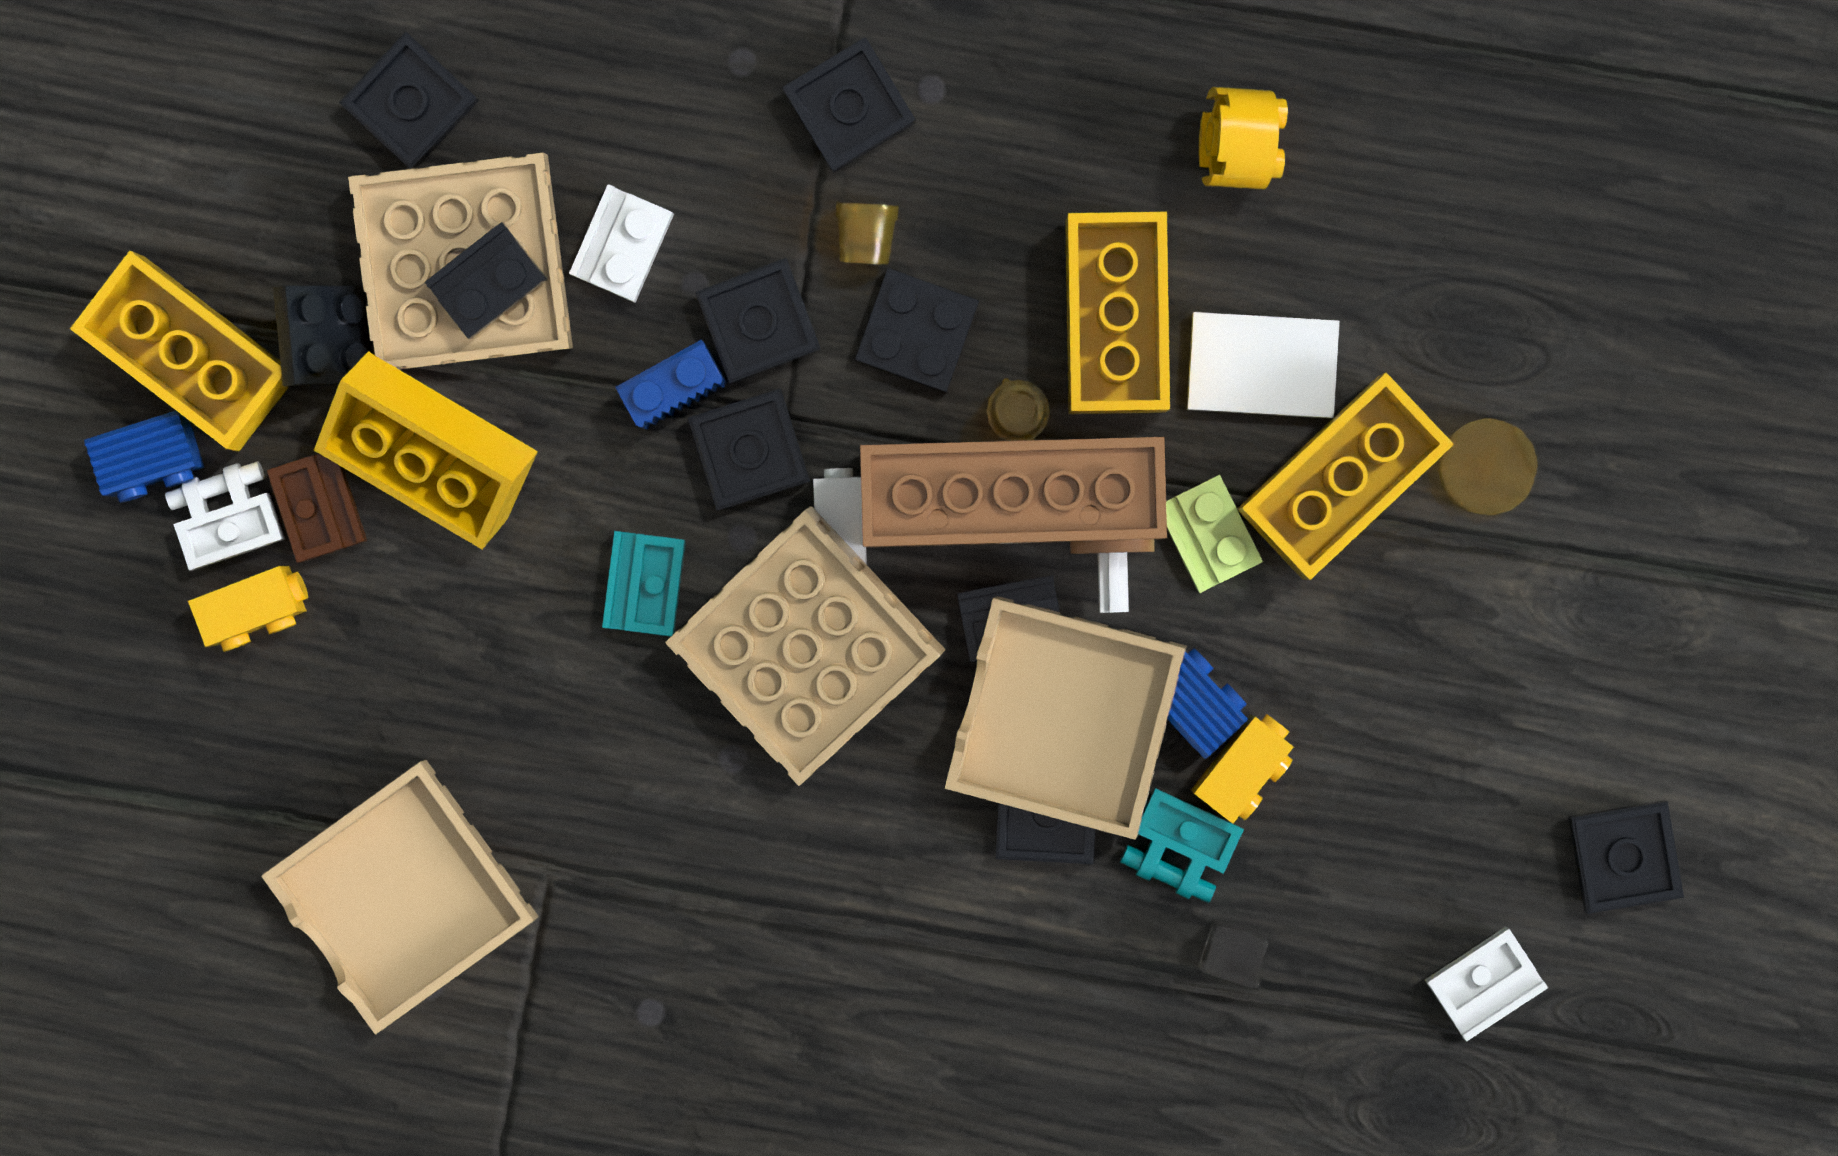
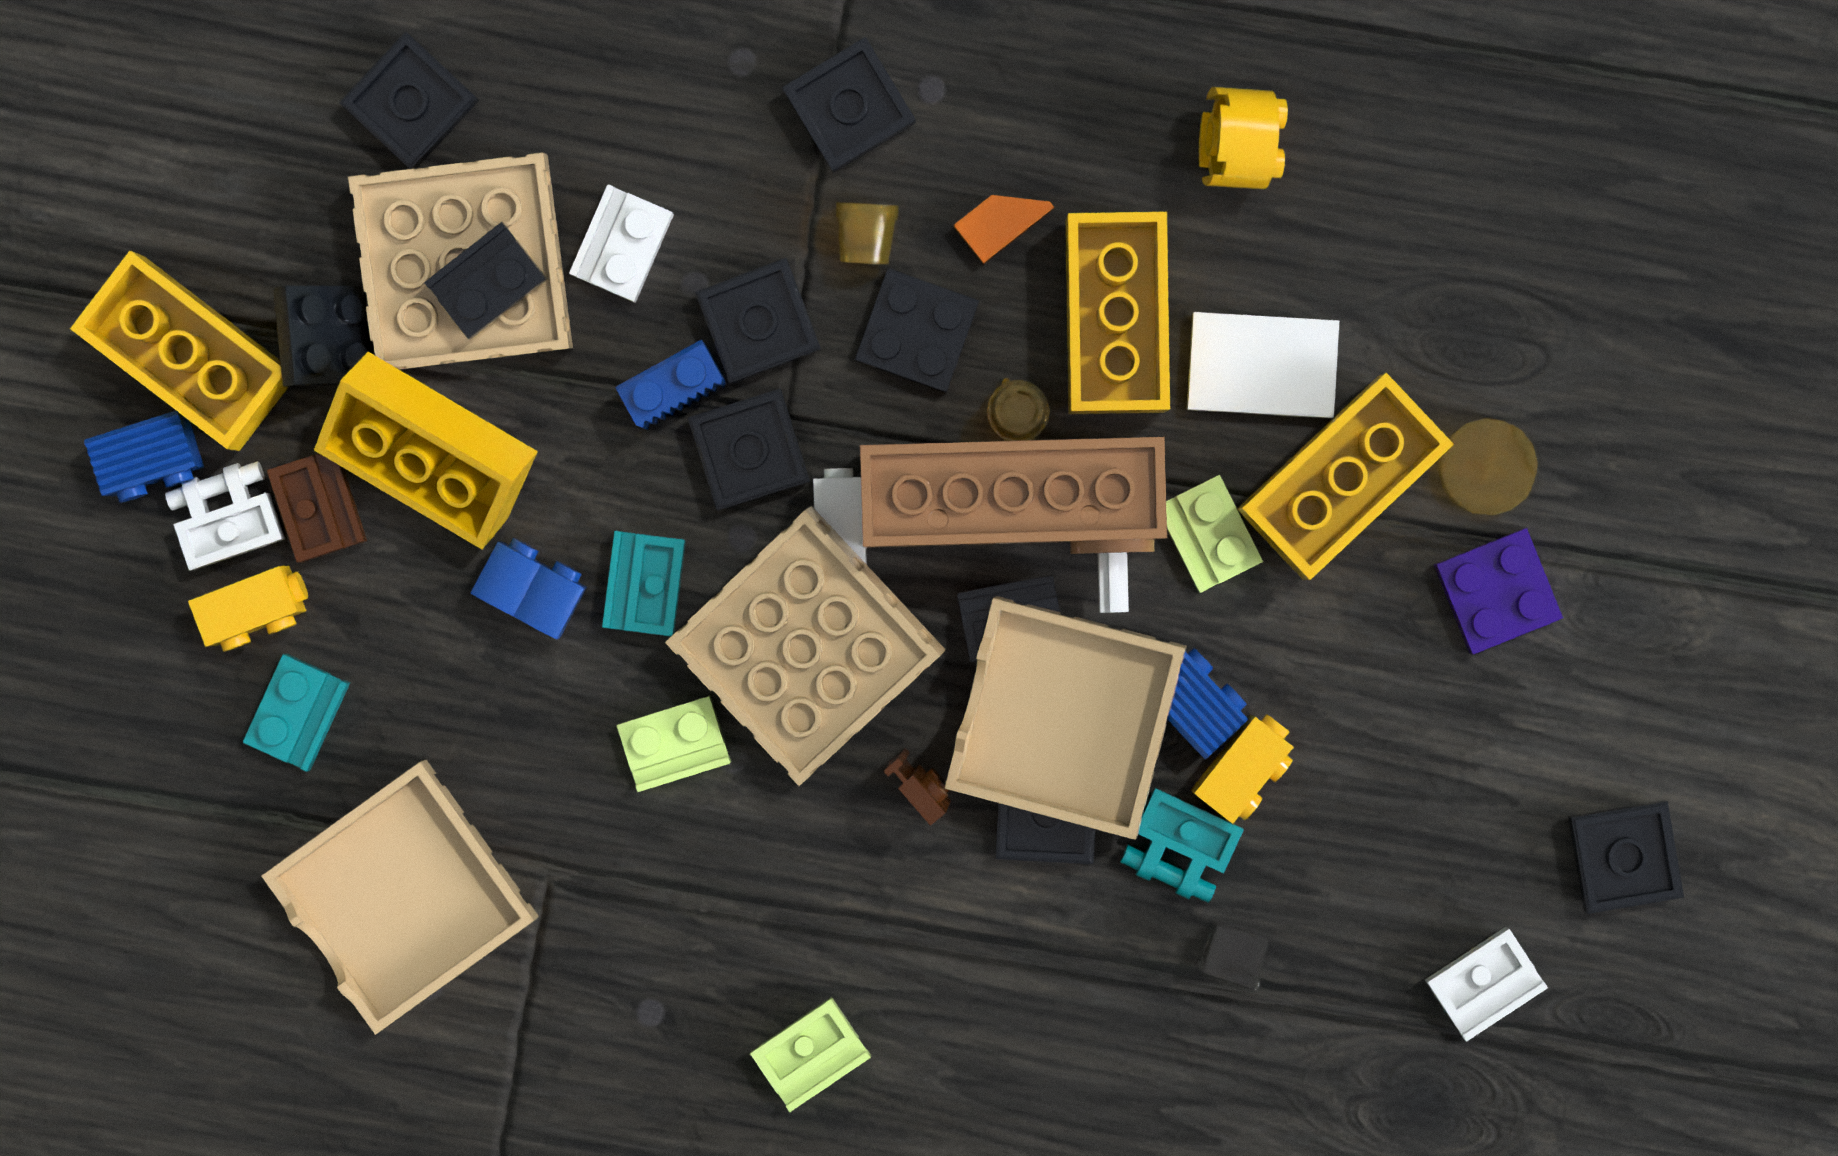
none -> teal plate [243,654,350,772]
none -> blue brick [471,538,587,639]
none -> yellowish green plate [617,695,731,792]
none -> yellowish green plate [750,997,871,1112]
none -> reddish brown plate [884,747,951,826]
none -> orange tile [953,195,1054,265]
none -> dark purple plate [1433,528,1563,655]

